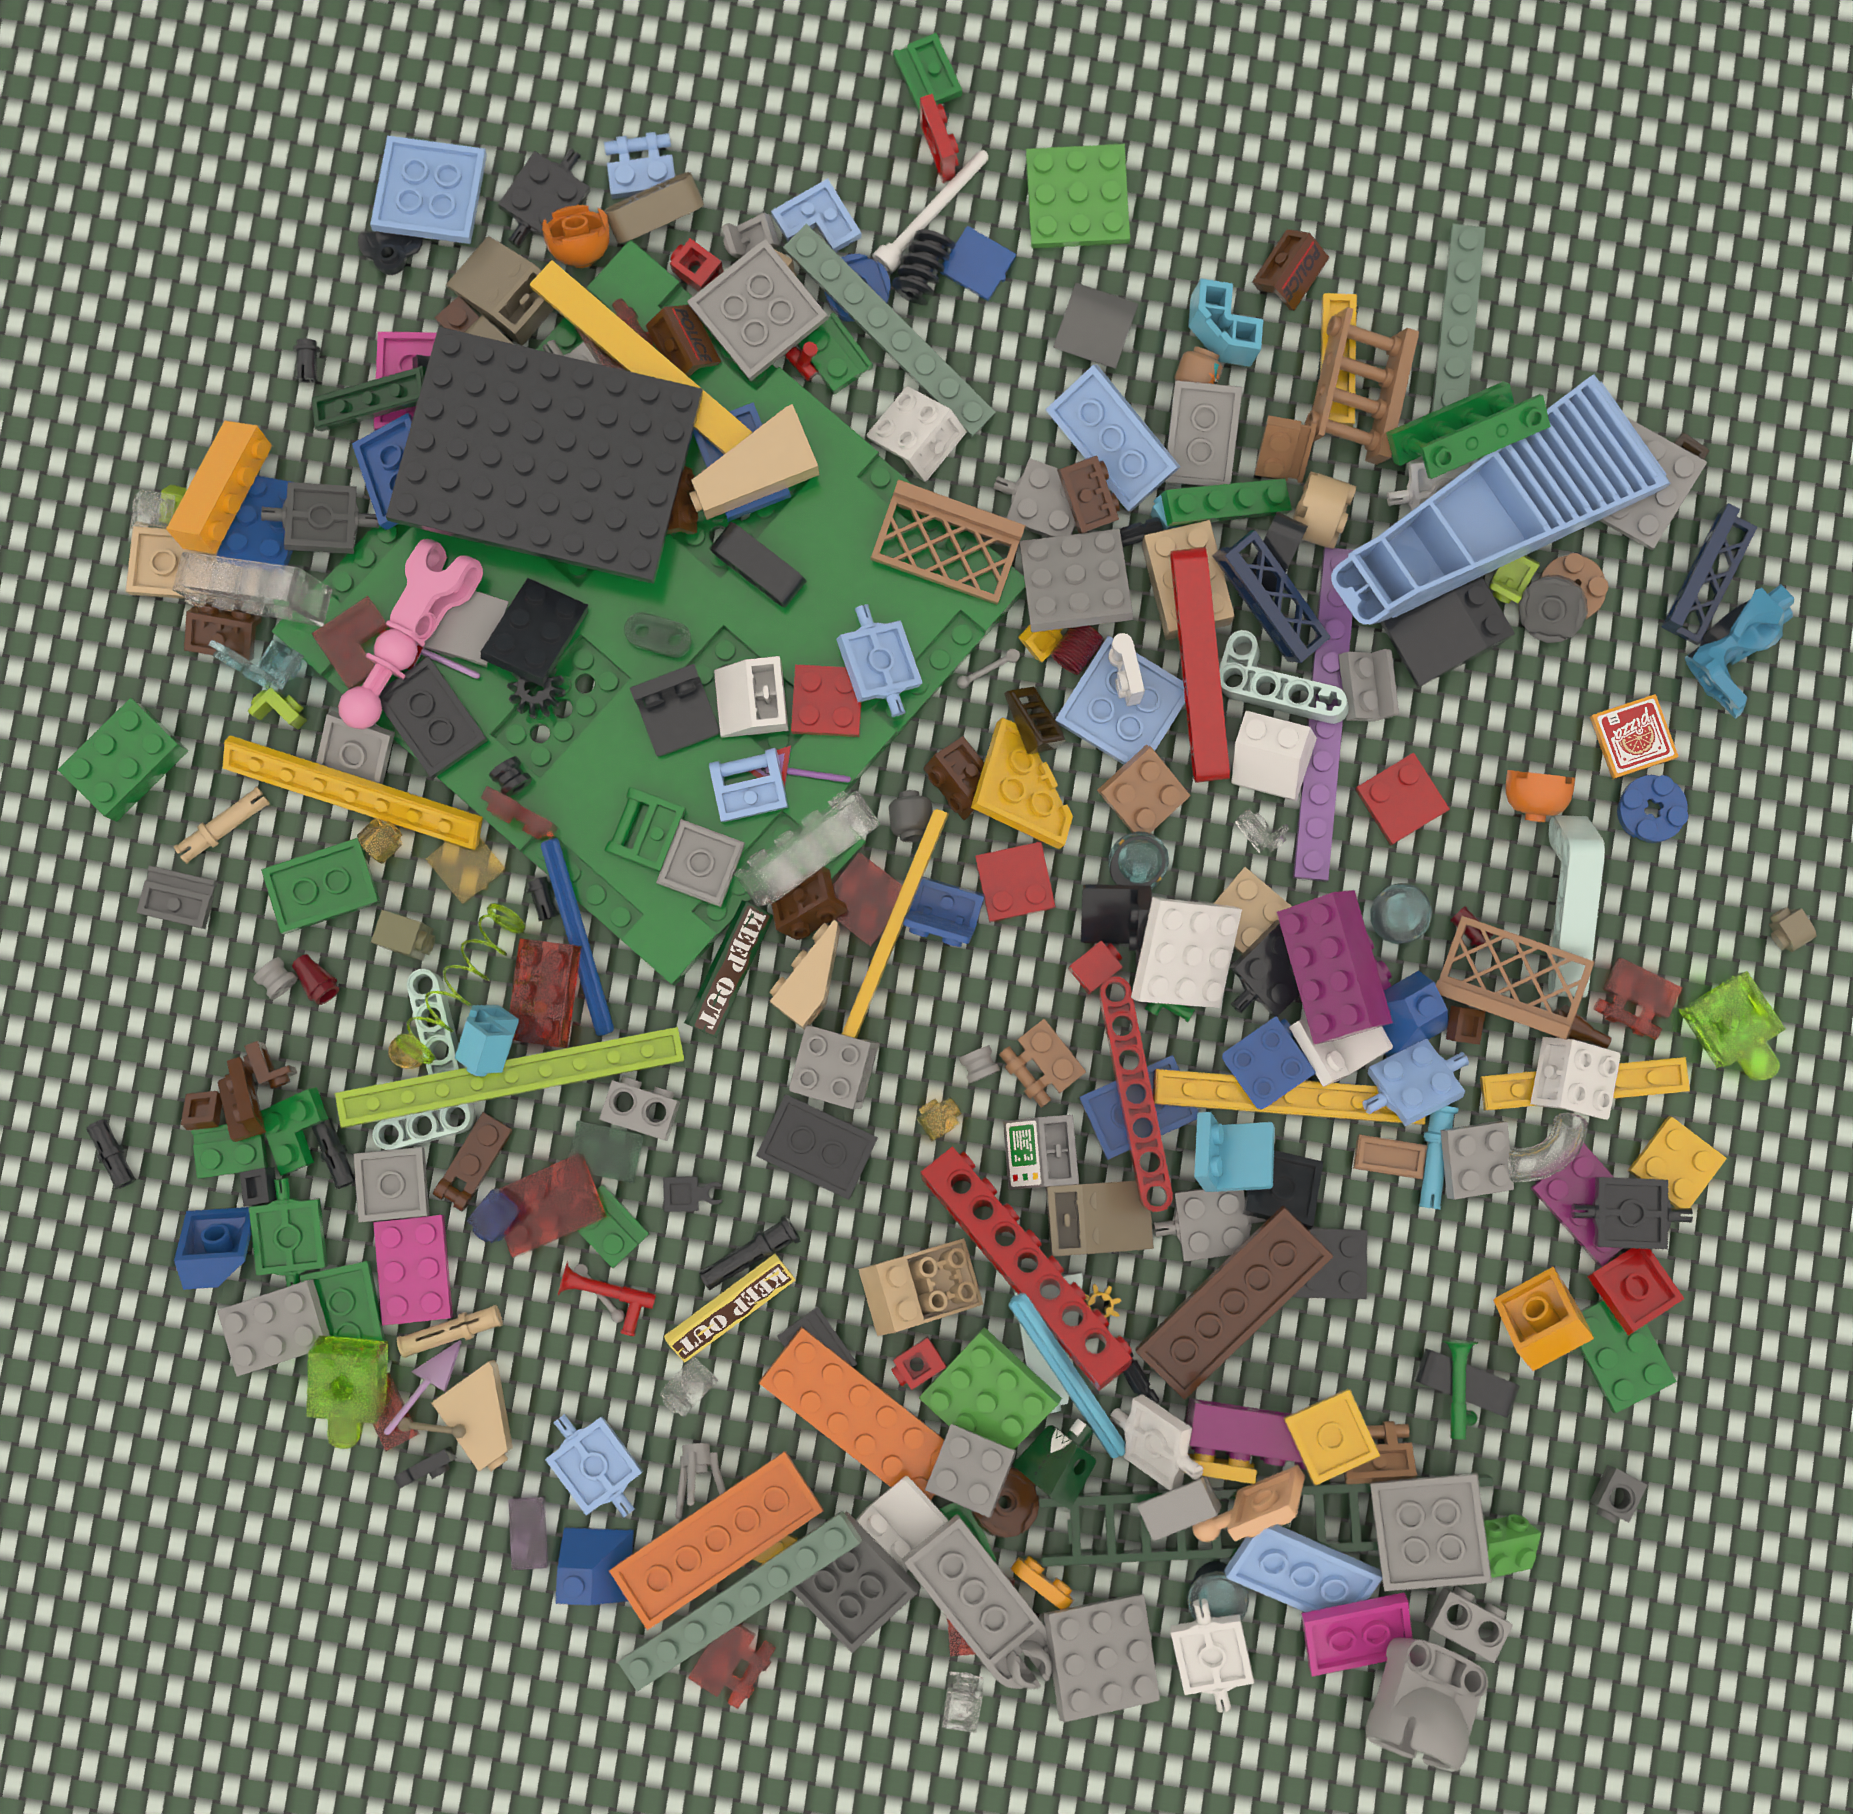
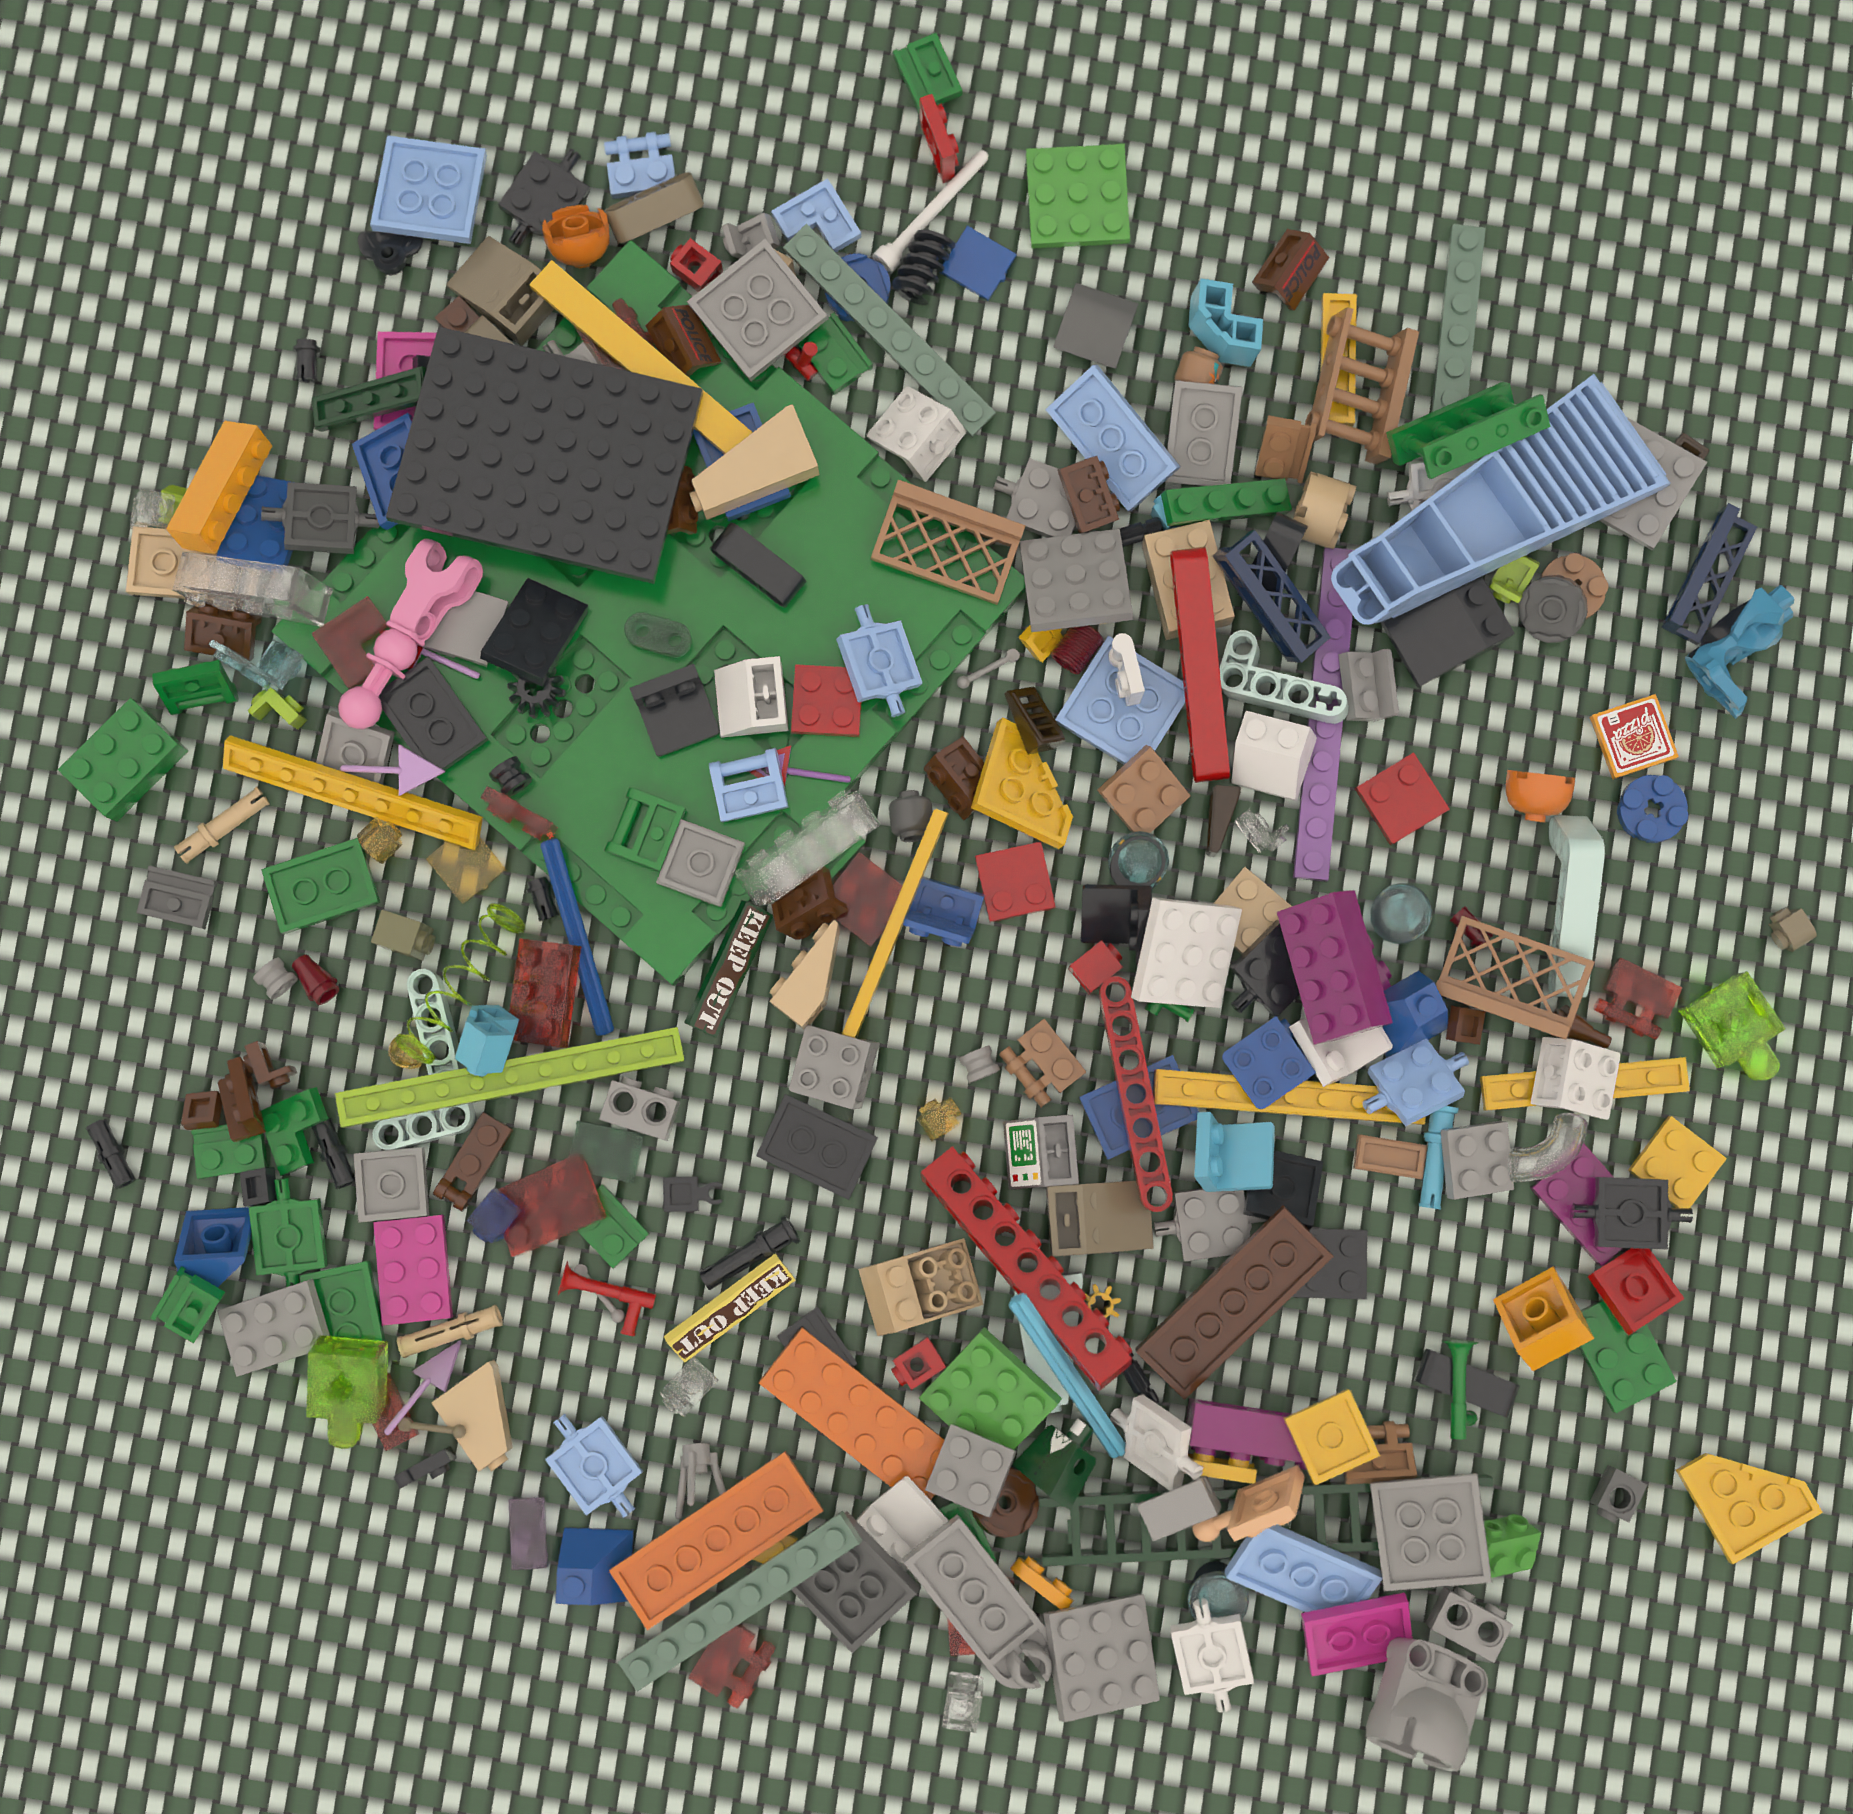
none -> green plate [150,1266,225,1344]
none -> green plate [152,660,238,715]
none -> lavender piece [340,745,446,796]
none -> dark brown slope [1206,785,1241,857]
none -> yellow plate [1676,1453,1823,1564]

